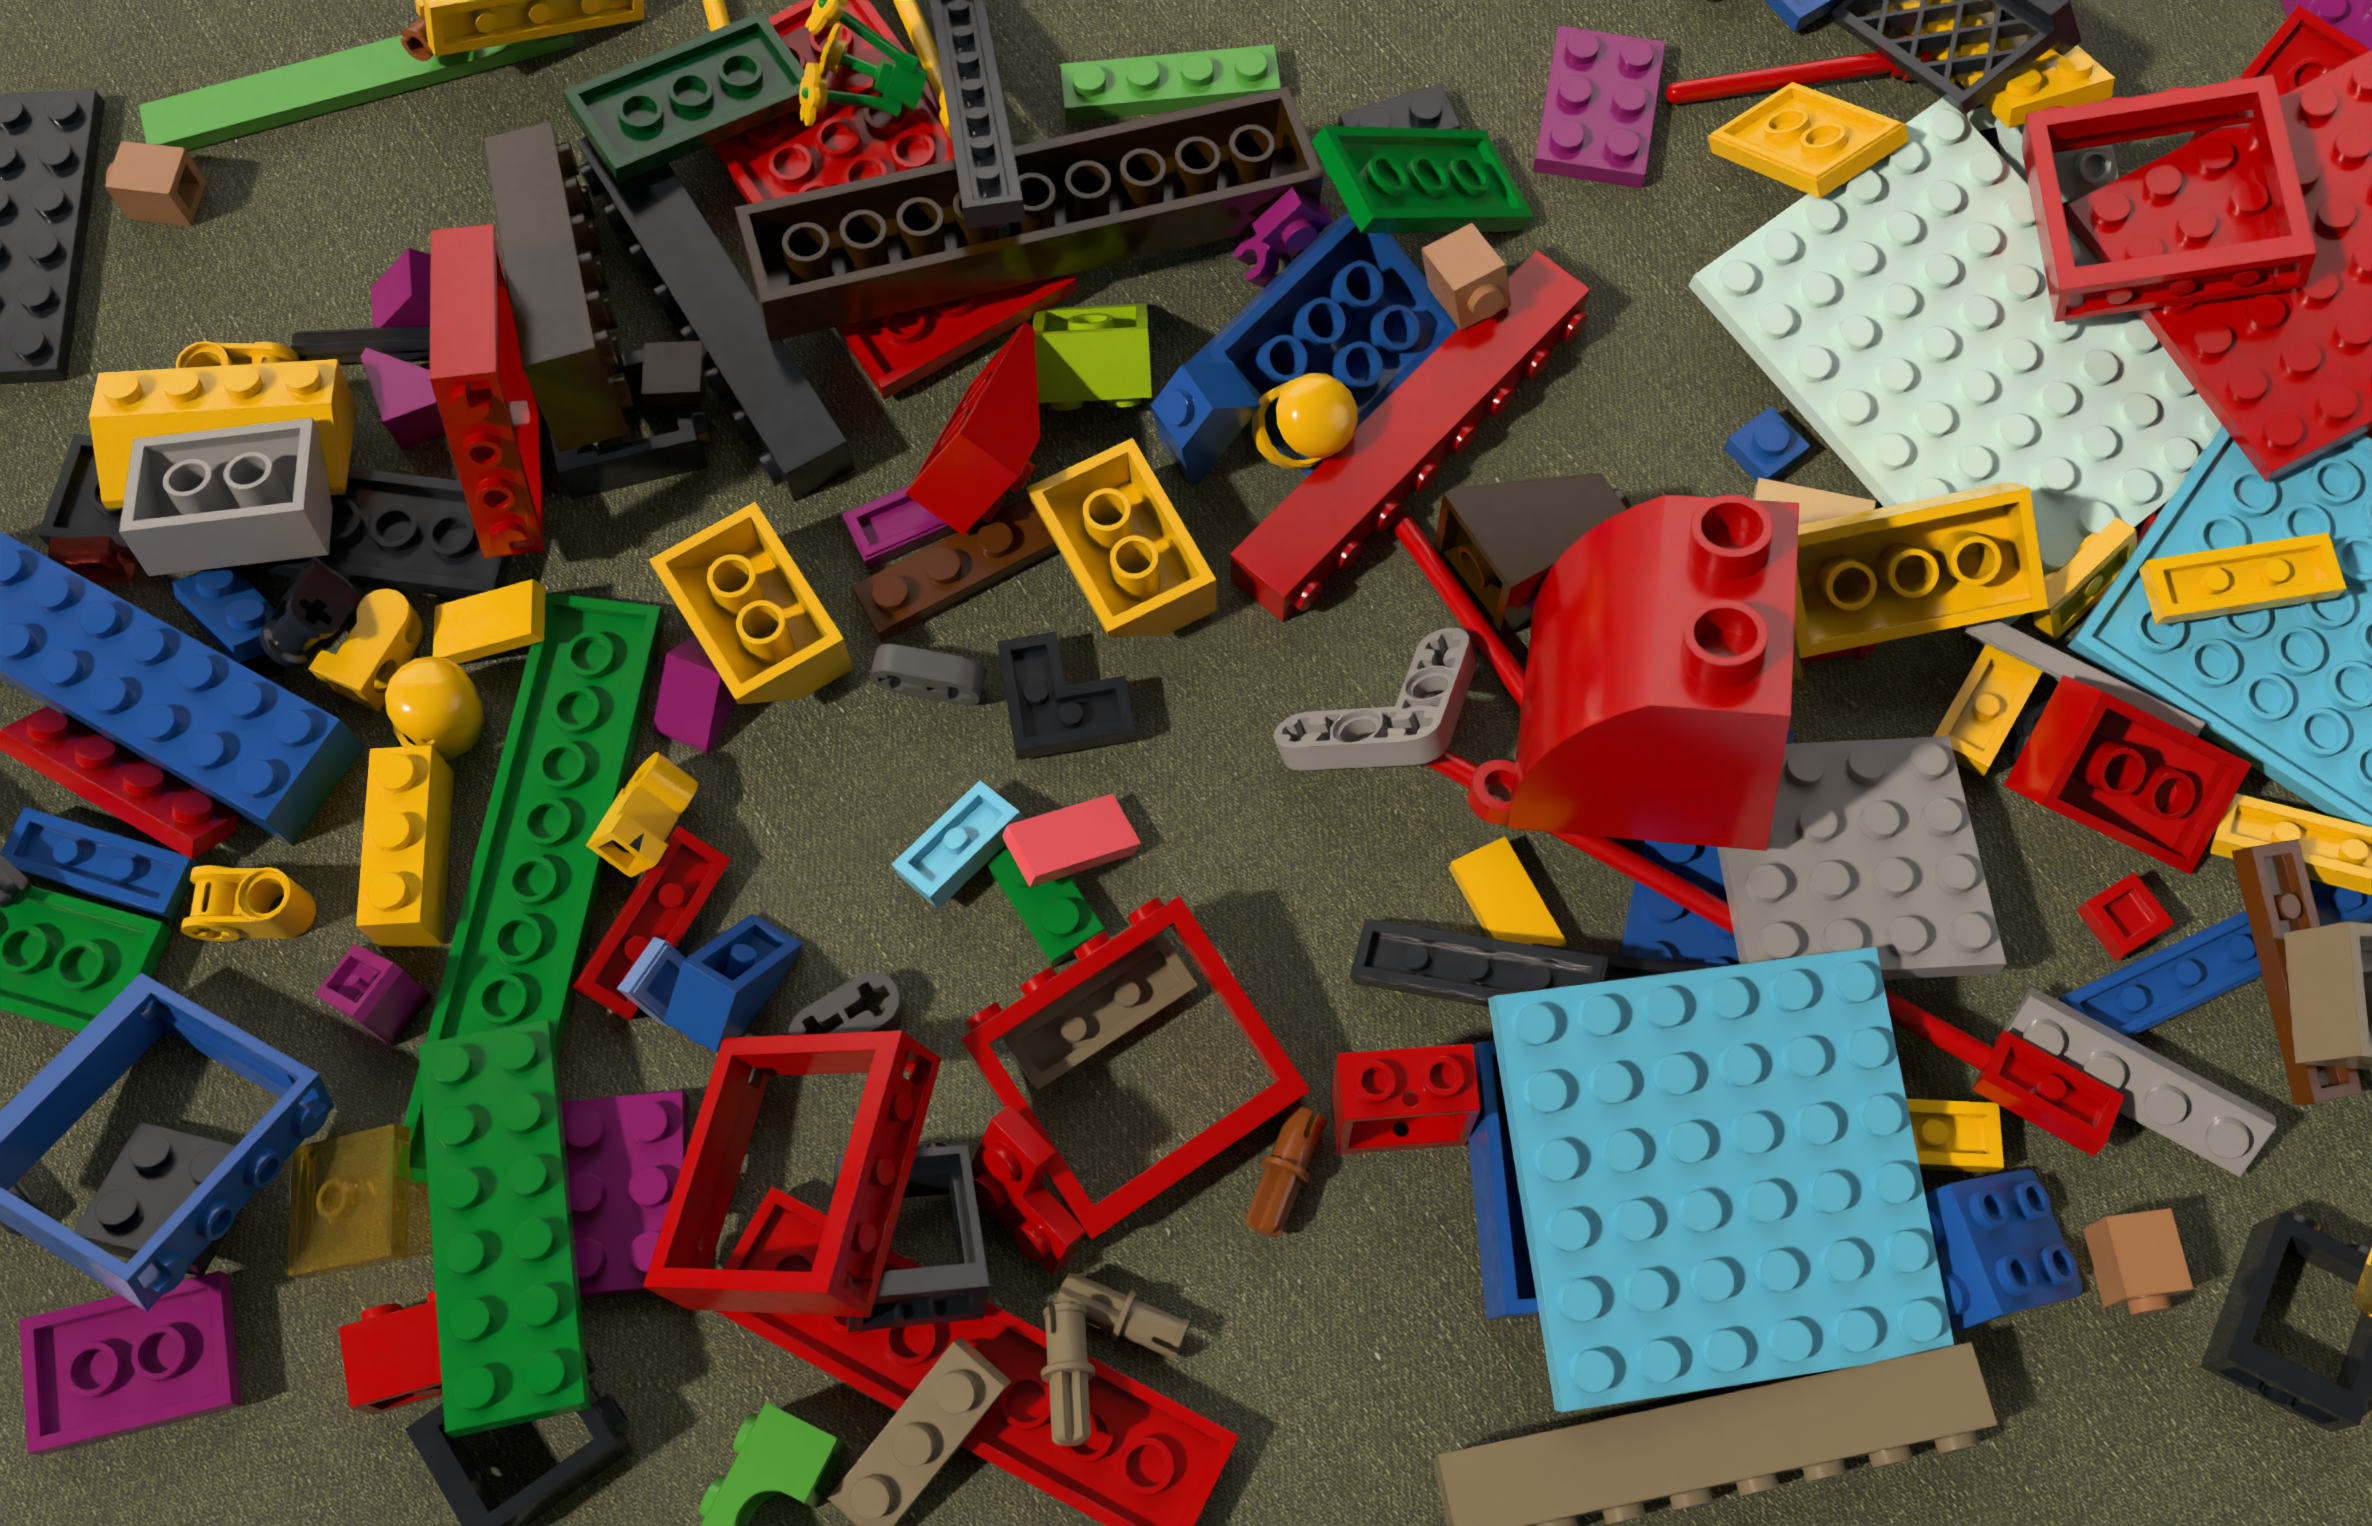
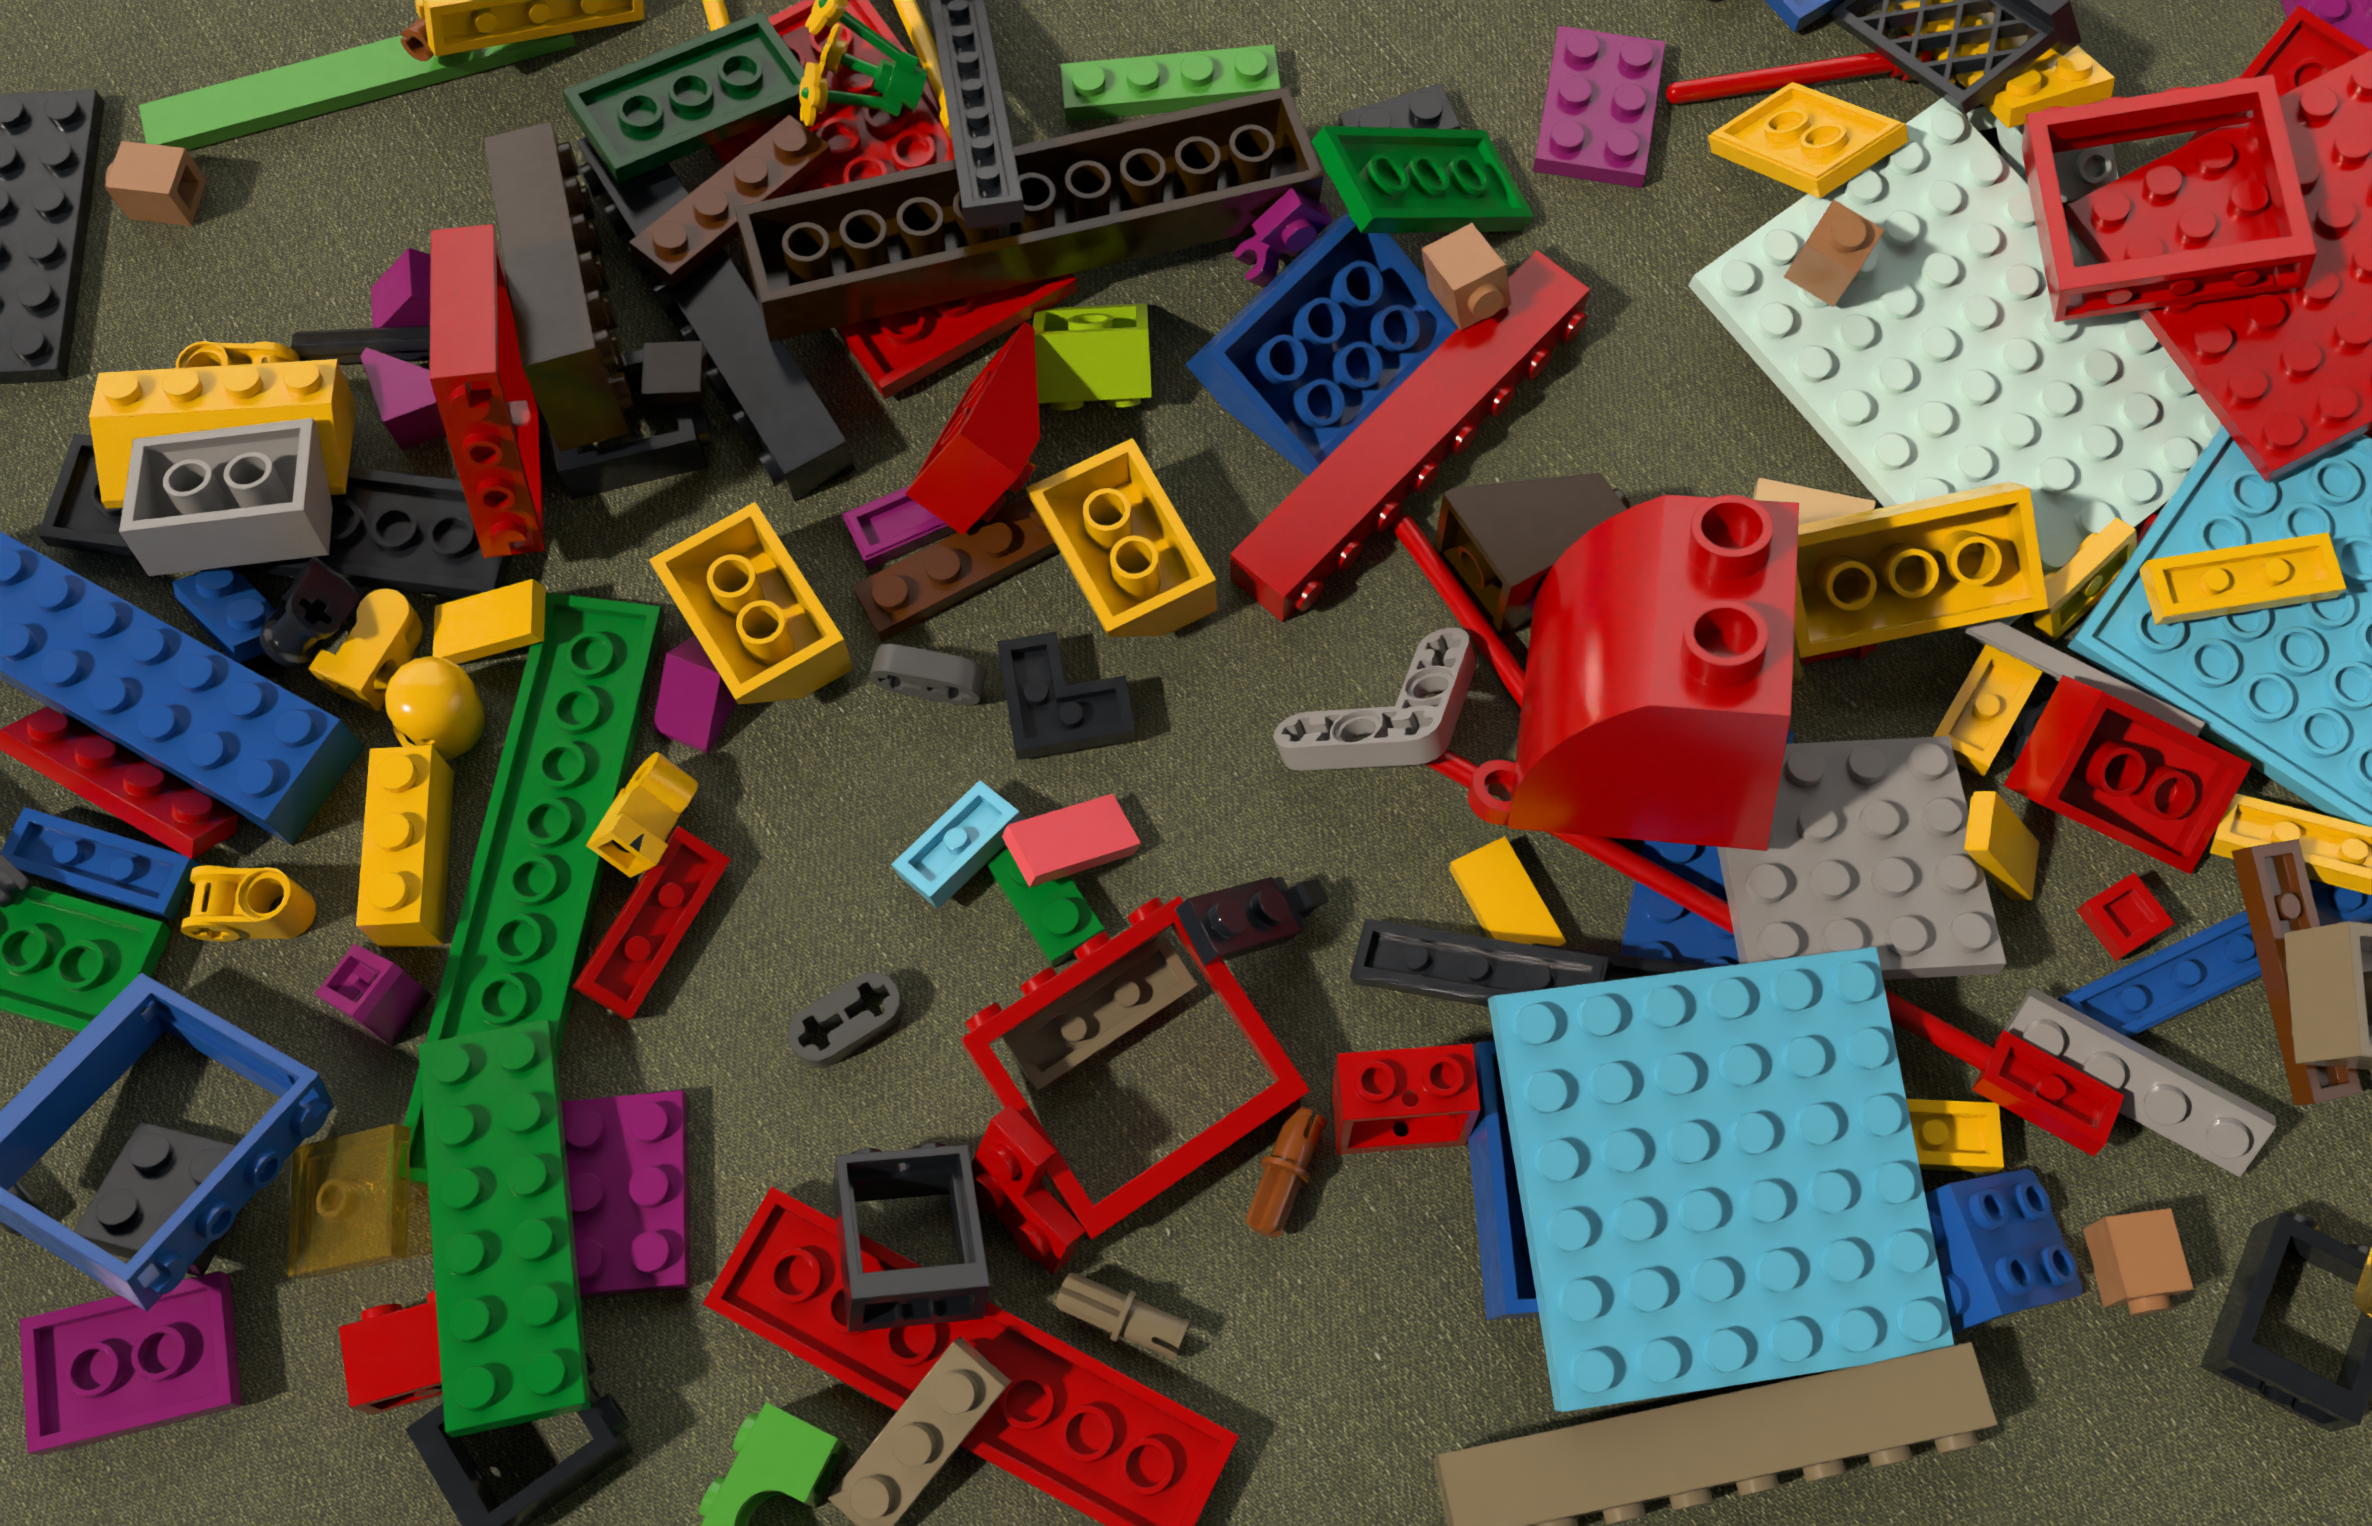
clear red tile [48,536,135,583] -> none
medium blue tile [617,937,686,1027] -> none
red window [643,1030,941,1317] -> none
blue slope [663,913,803,1053] -> none
dark tan axle [1041,1303,1095,1446] -> none
blue slope [1151,362,1261,486] -> none
yellow helmet [1252,373,1358,469] -> none
blue plate [1724,406,1811,482] -> none
none -> reddish brown plate [629,115,831,289]
none -> black hinge [1175,877,1329,967]
none -> medium nougat brick [1784,199,1884,307]
none -> yellow tile [1964,791,2040,900]

